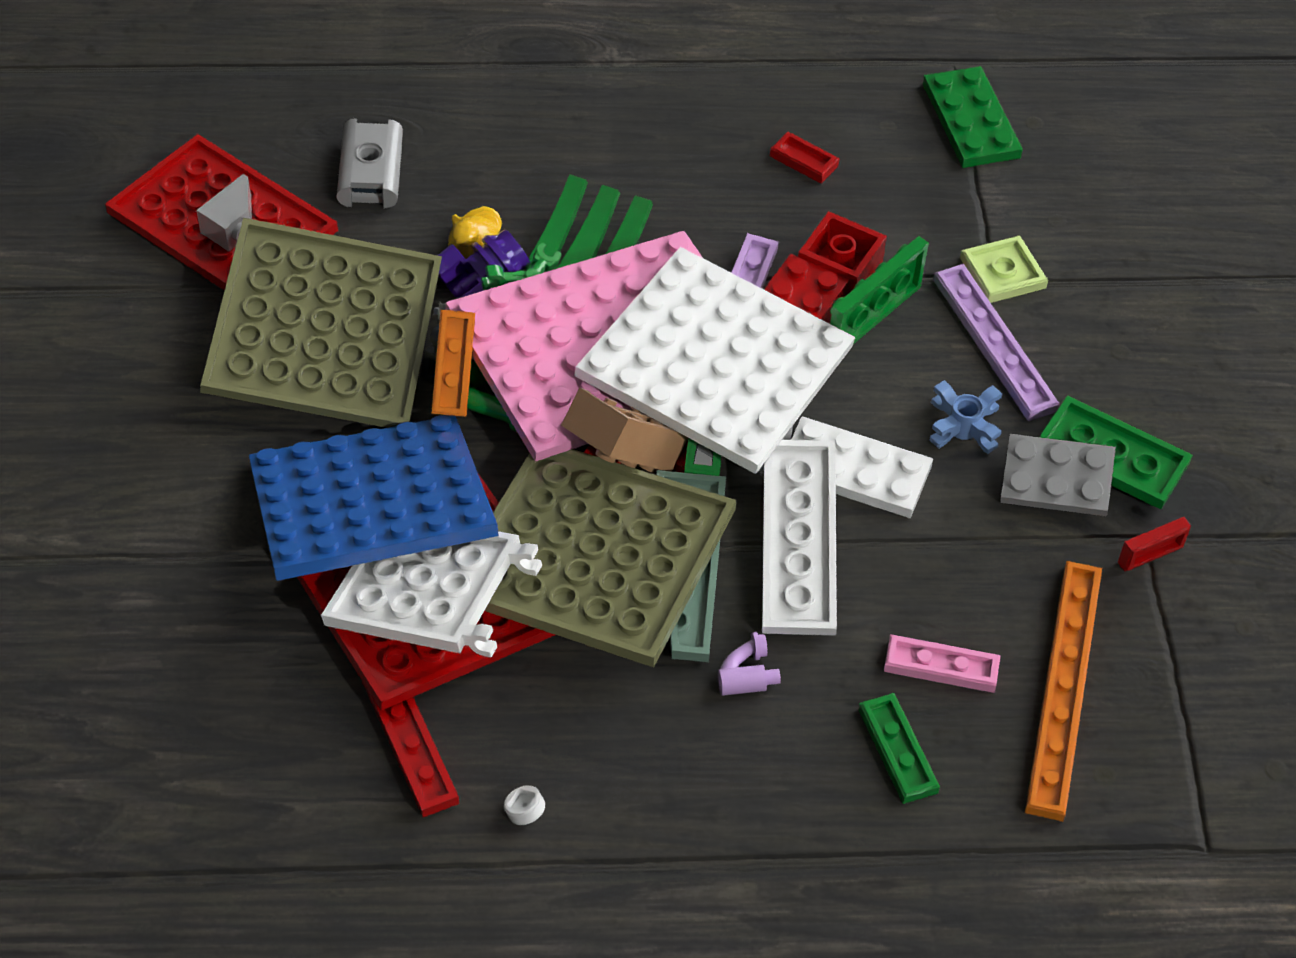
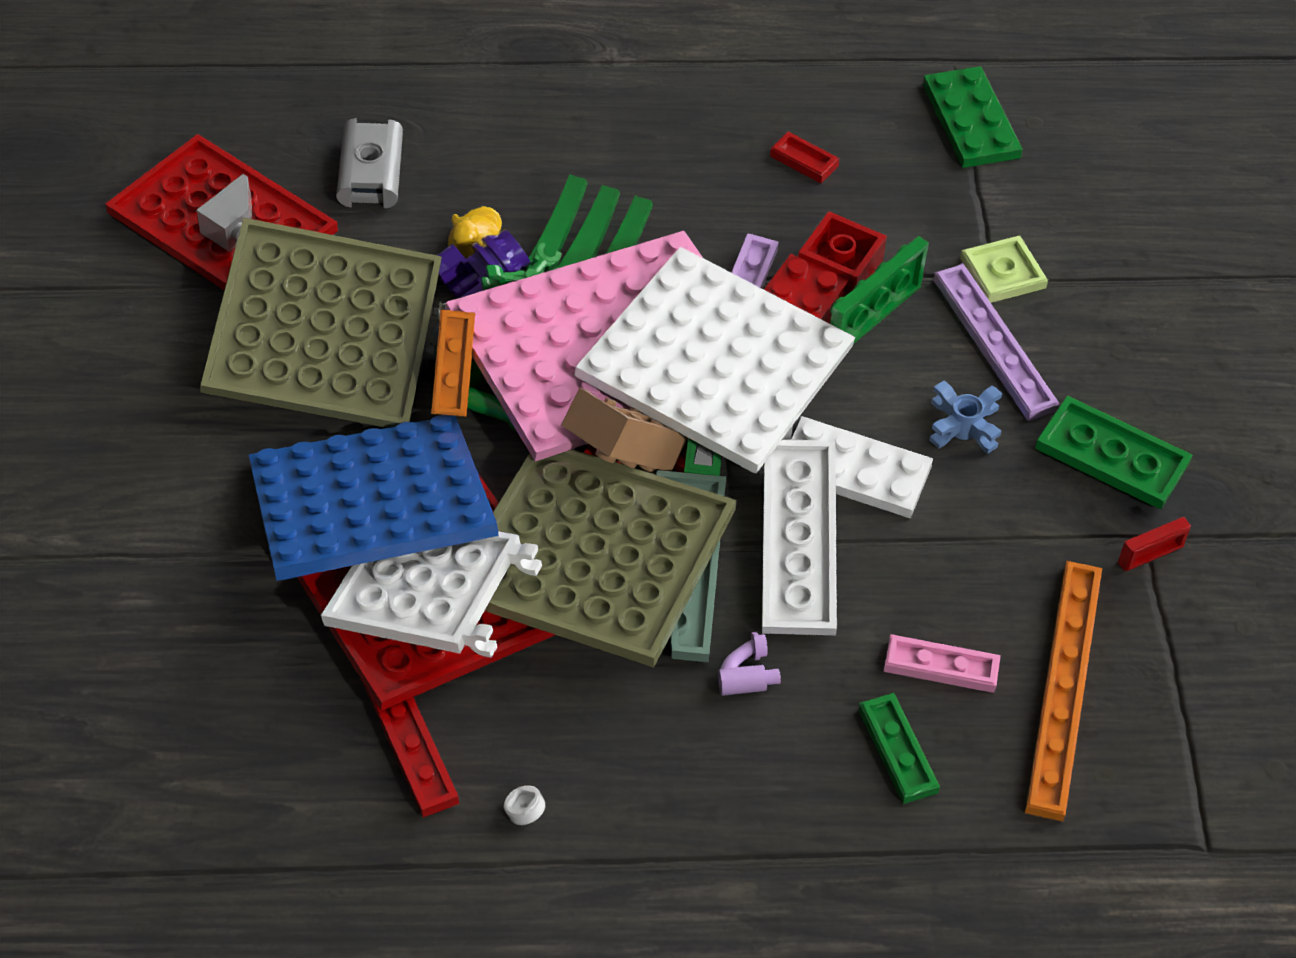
light grey plate [1001,434,1116,516] -> none

